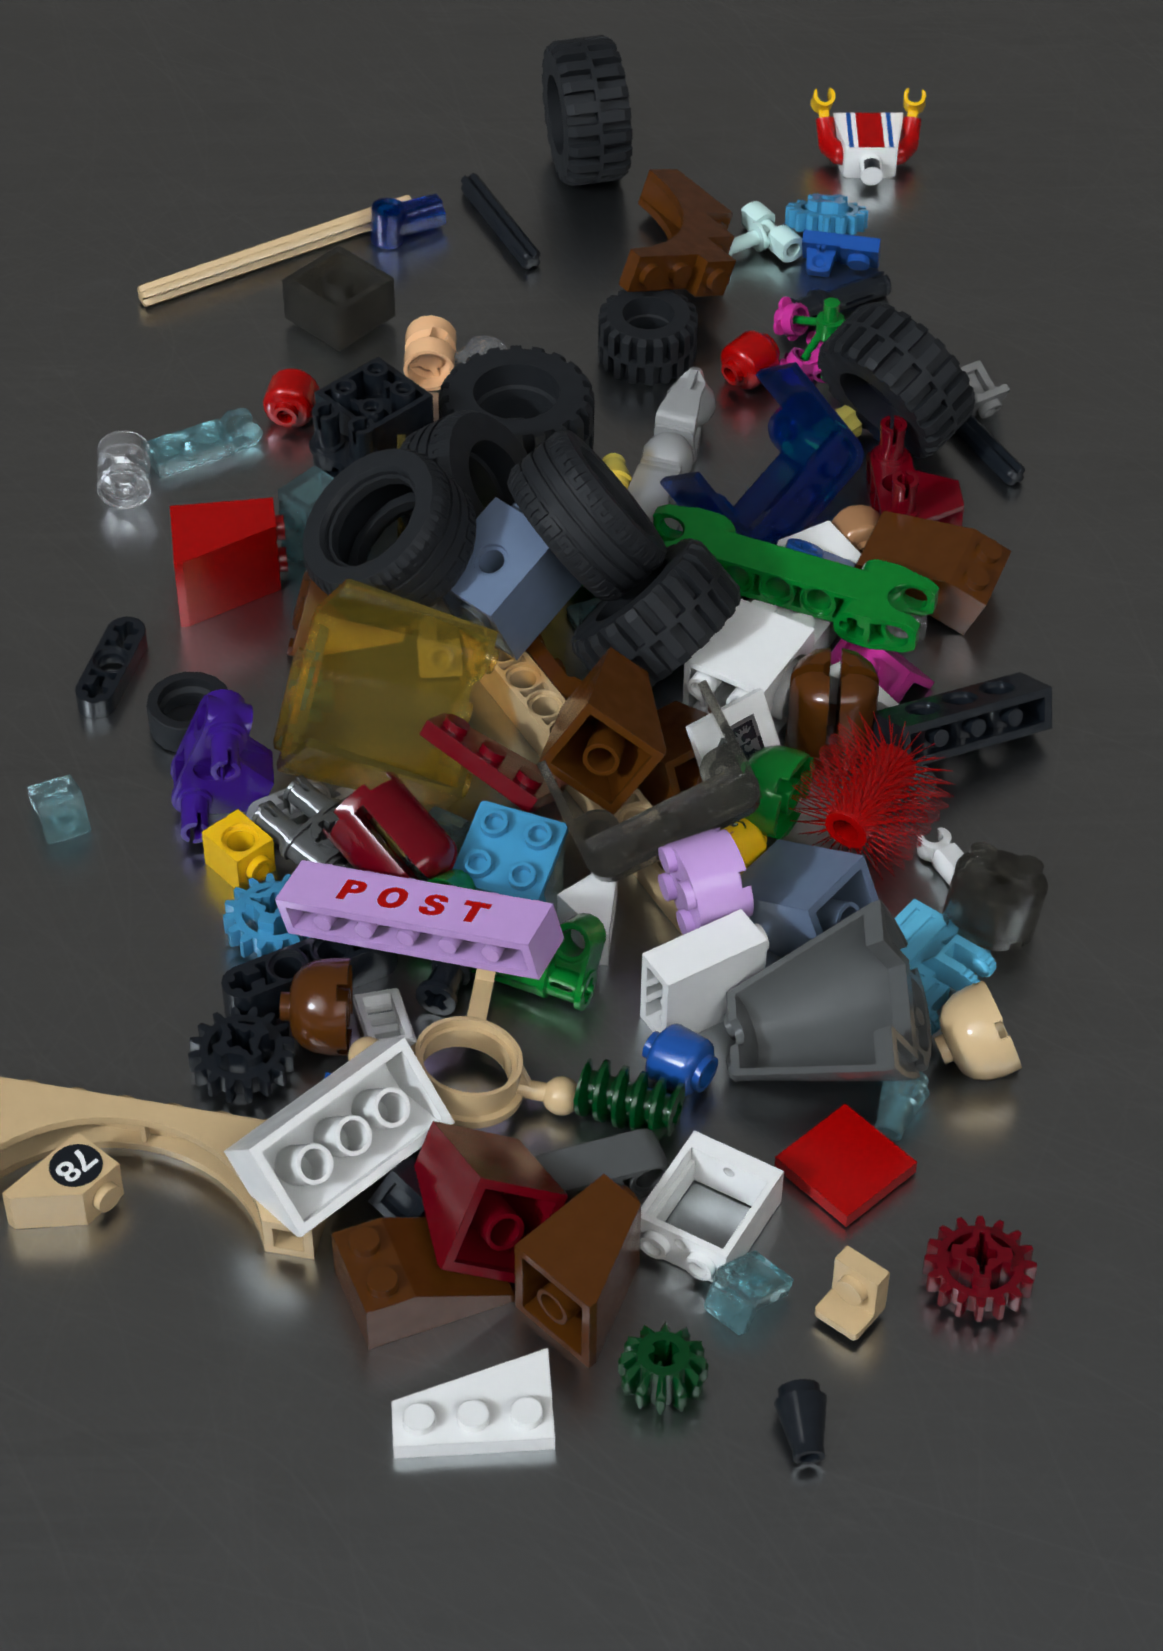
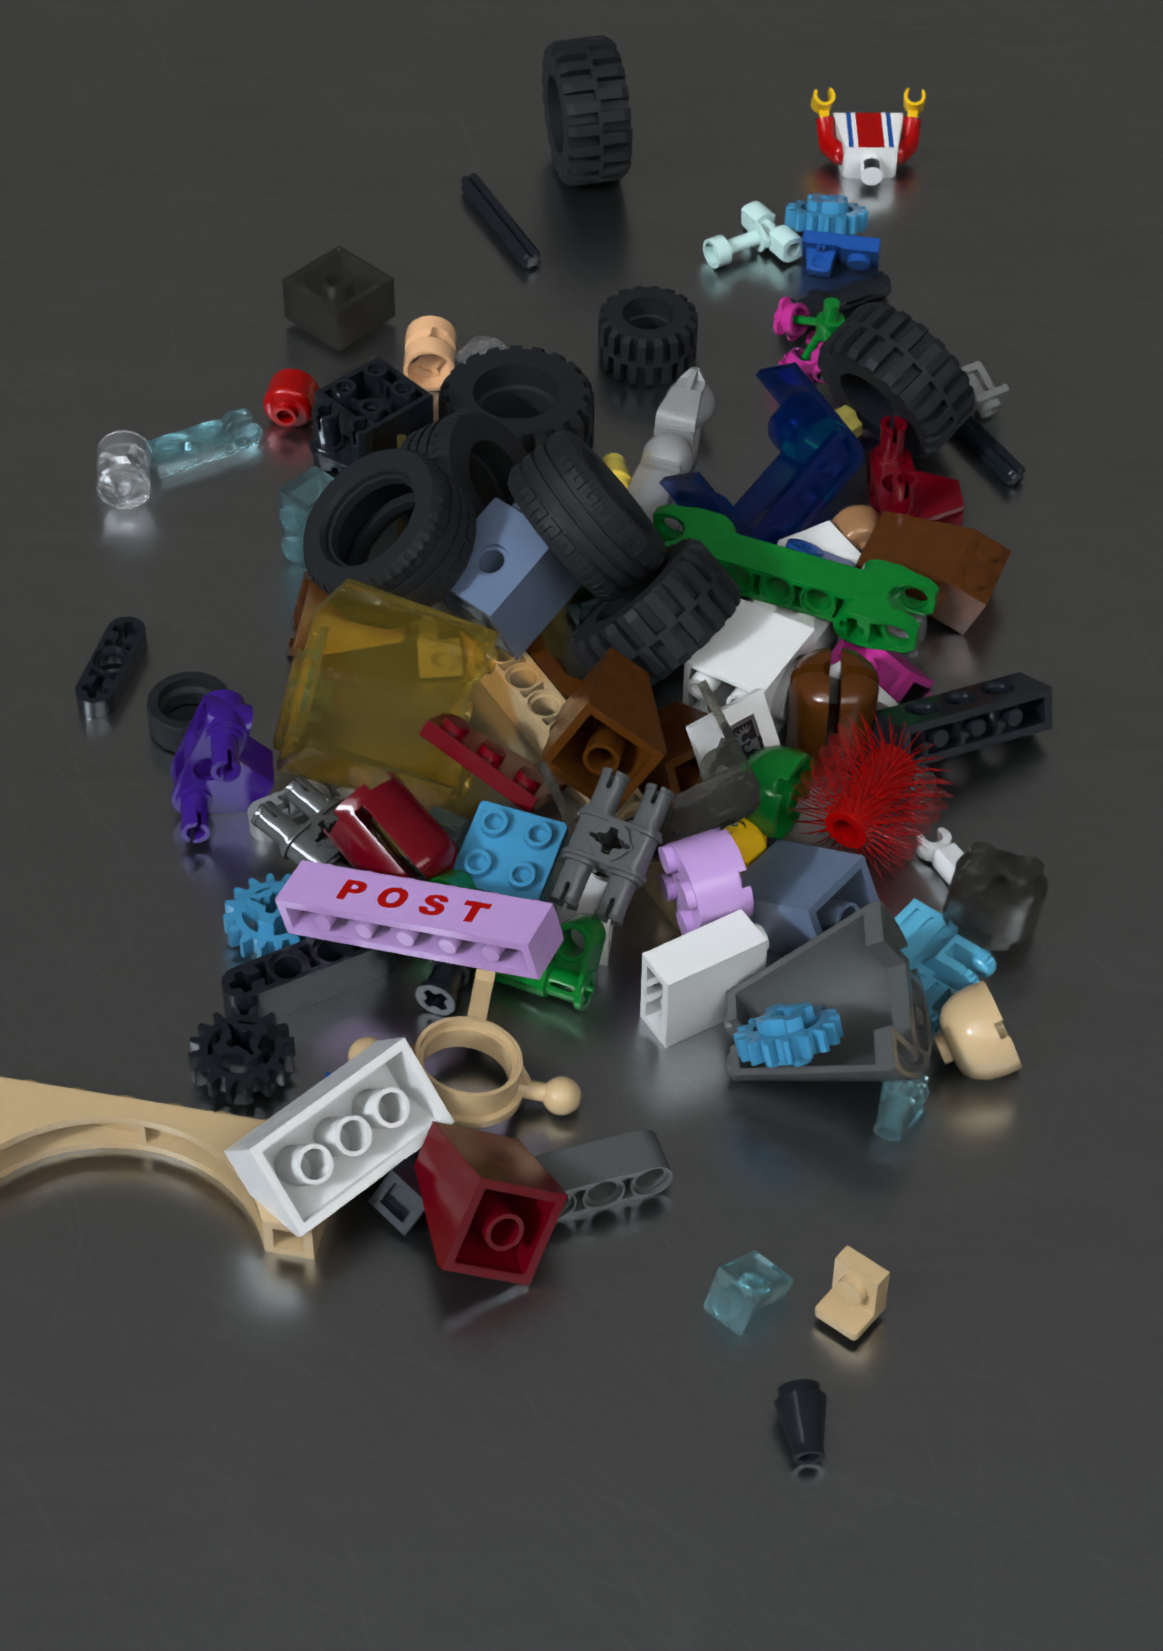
tan slope [2,1132,124,1229] -> none
clear light blue bracket [26,774,91,844] -> none
tan axle [137,195,416,307] -> none
red slope [170,497,288,627] -> none
yellow brick [202,809,276,890] -> none
reddish brown cylinder [280,958,353,1056] -> none
reddish brown slope [331,1217,515,1350] -> none
white slope [353,988,417,1047] -> none
clear blue piece [370,193,446,249] -> none
white wing [391,1348,555,1459] -> none
reddish brown slope [514,1174,641,1368] -> none
dark green piece [574,1058,685,1140] -> none
dark green gear [618,1321,709,1416] -> none
reddish brown arch [619,169,736,297] -> none
white window [640,1130,784,1288] -> none
blue head [642,1024,718,1096] -> none
red head [720,330,780,390] -> none
red tile [774,1104,917,1227] -> none
dark red gear [922,1216,1037,1322] -> none
none -> dark grey pin [549,767,675,927]
none -> dark azure gear [733,1002,844,1068]

